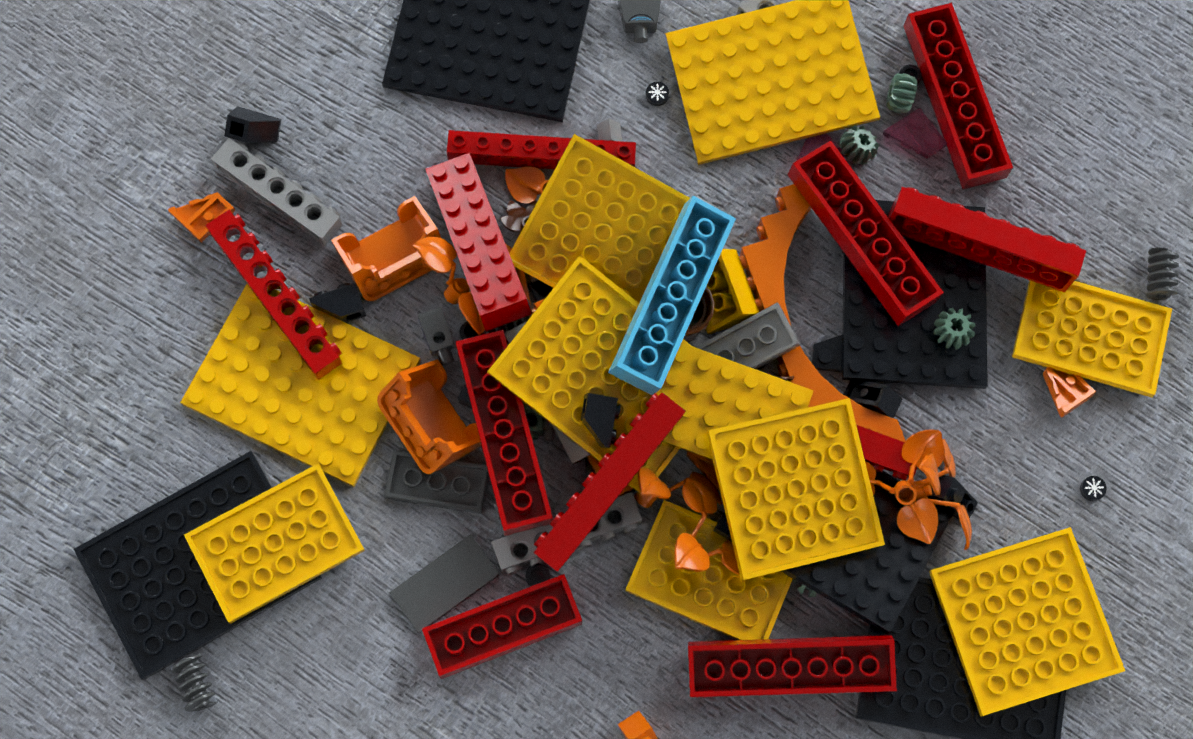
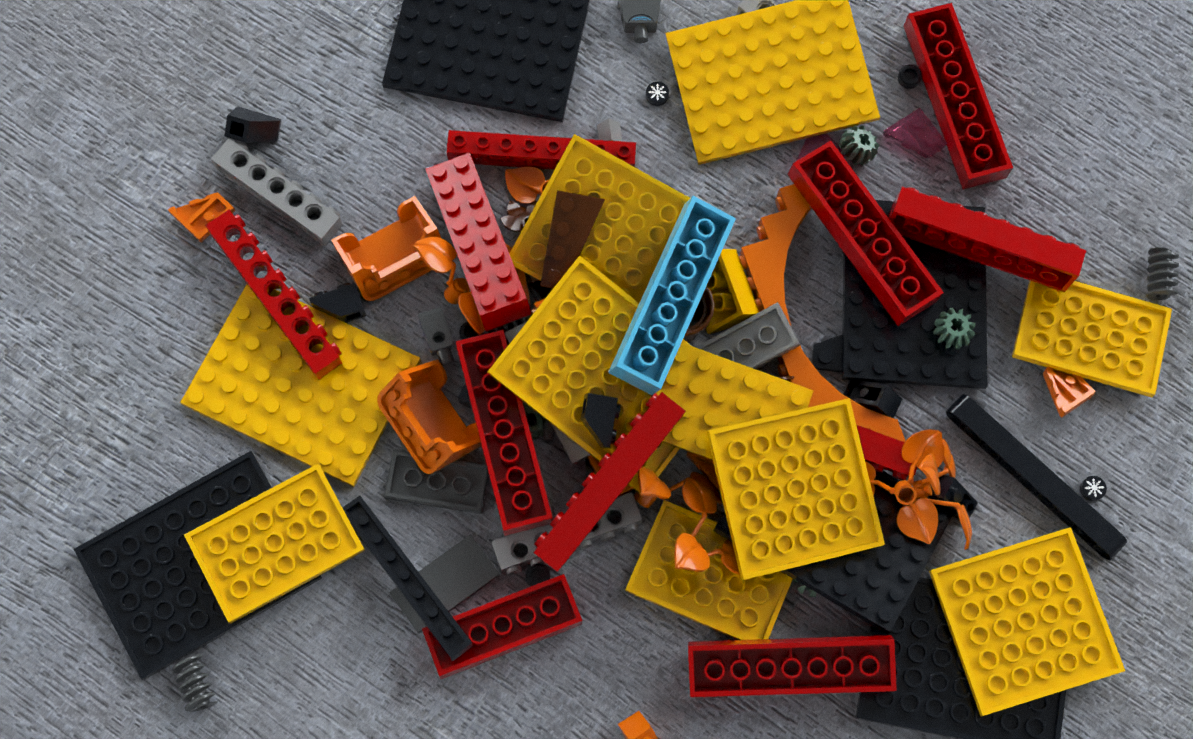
sand green gear [886,73,918,114] -> none
none -> black plate [342,496,473,661]
none -> reddish brown wing [540,190,605,288]
none -> black beam [946,394,1127,561]

